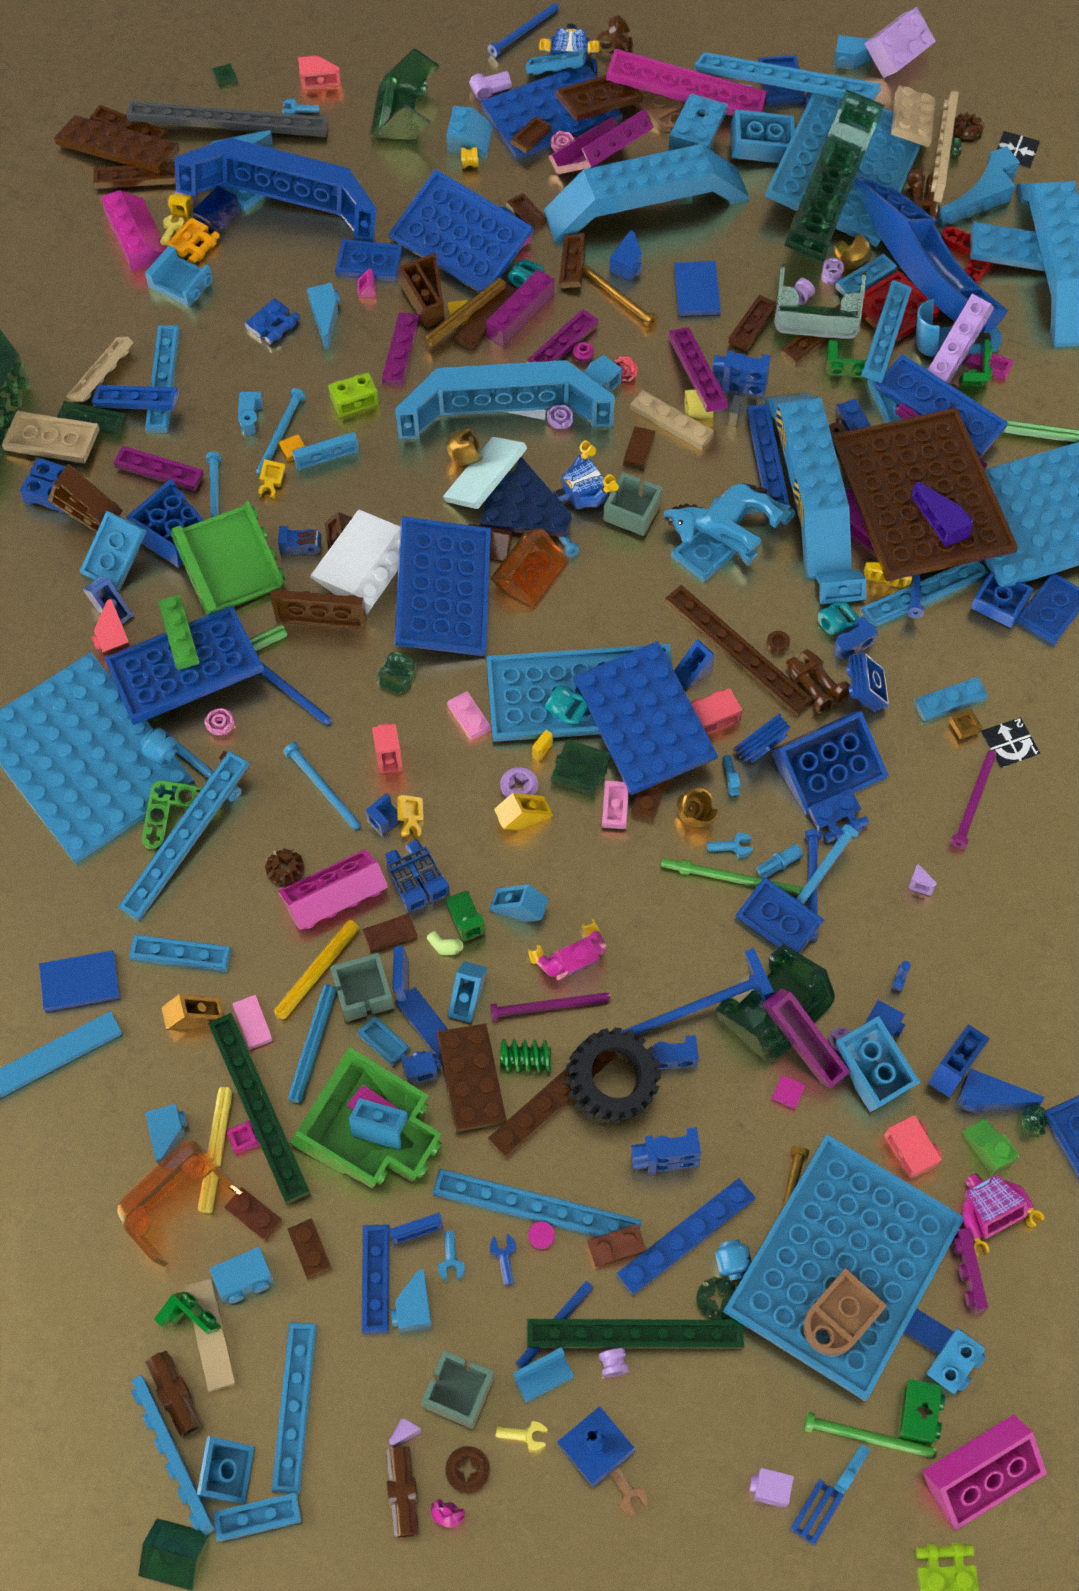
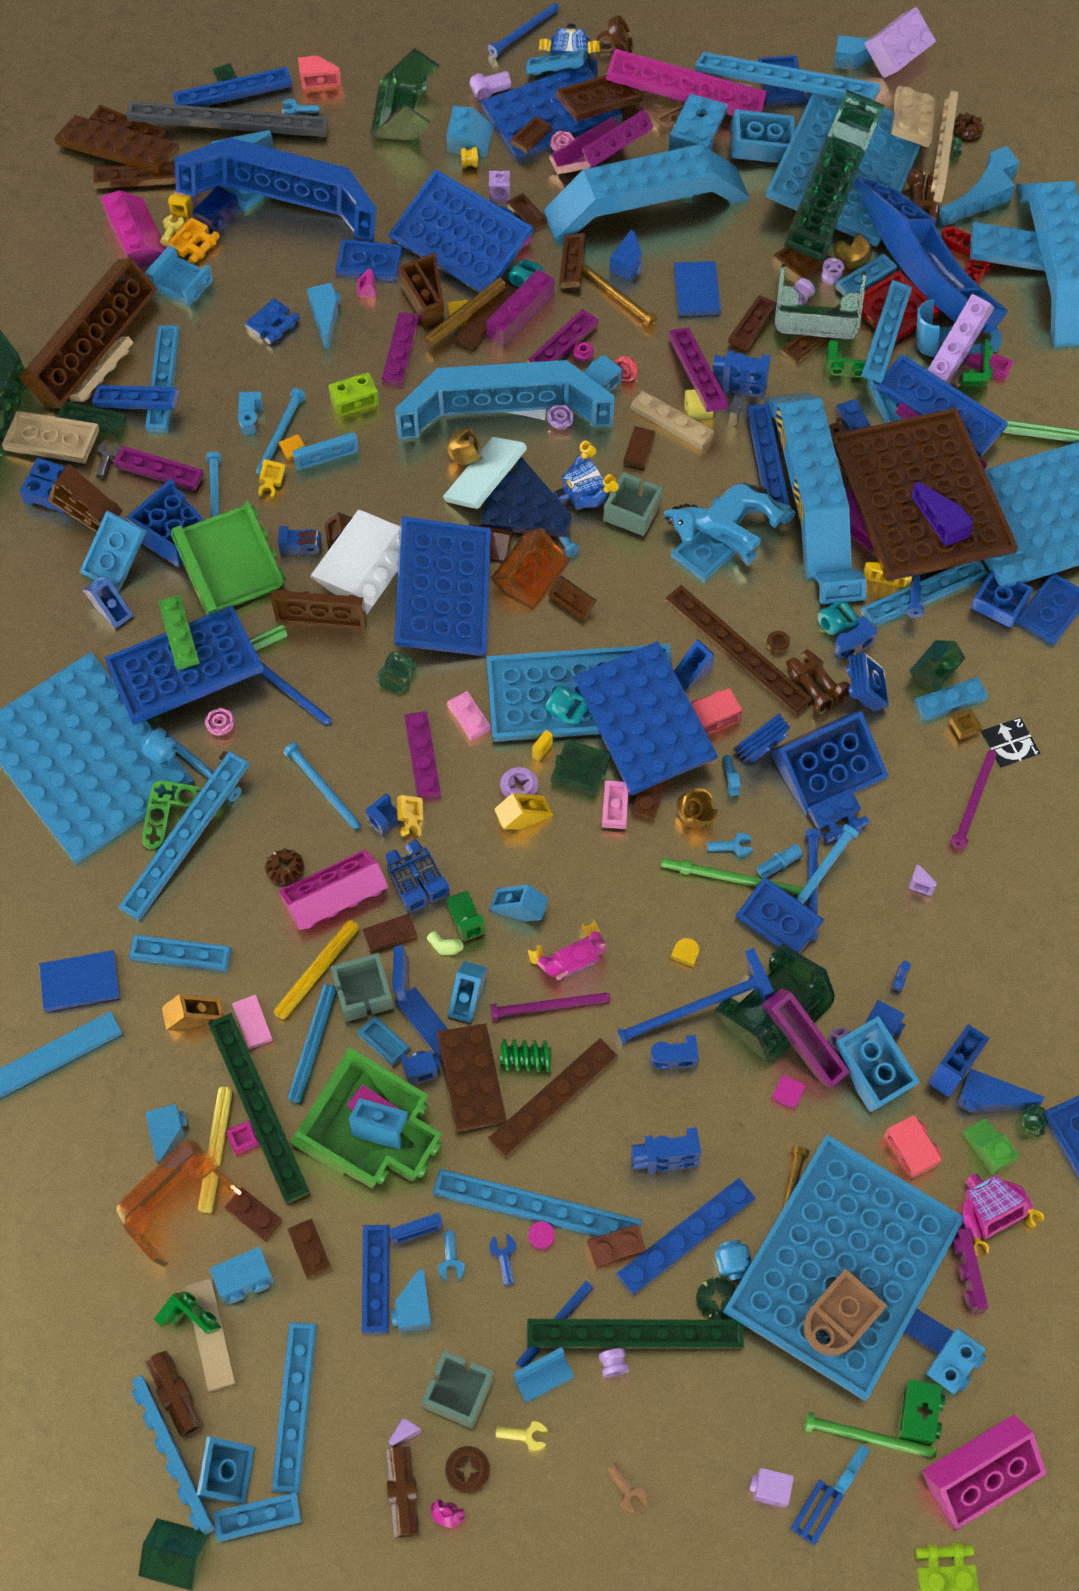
coral slope [91,599,129,653] -> none
coral brick [372,724,403,774] -> none
blue tile [557,1406,635,1487] -> none
black tyre [565,1027,661,1124] -> none
black sticker [997,131,1040,168] -> none
none -> reddish brown brick [18,257,158,409]
none -> flat silver bar [96,441,119,480]
none -> blue plate [172,66,292,107]
none -> magenta plate [404,711,441,800]
none -> lavender brick [489,171,510,204]
none -> reddish brown plate [548,576,597,620]
none -> yellow tile [670,938,699,967]
none -> reddish brown tile [773,234,831,281]
none -> clear green brick [909,640,966,689]

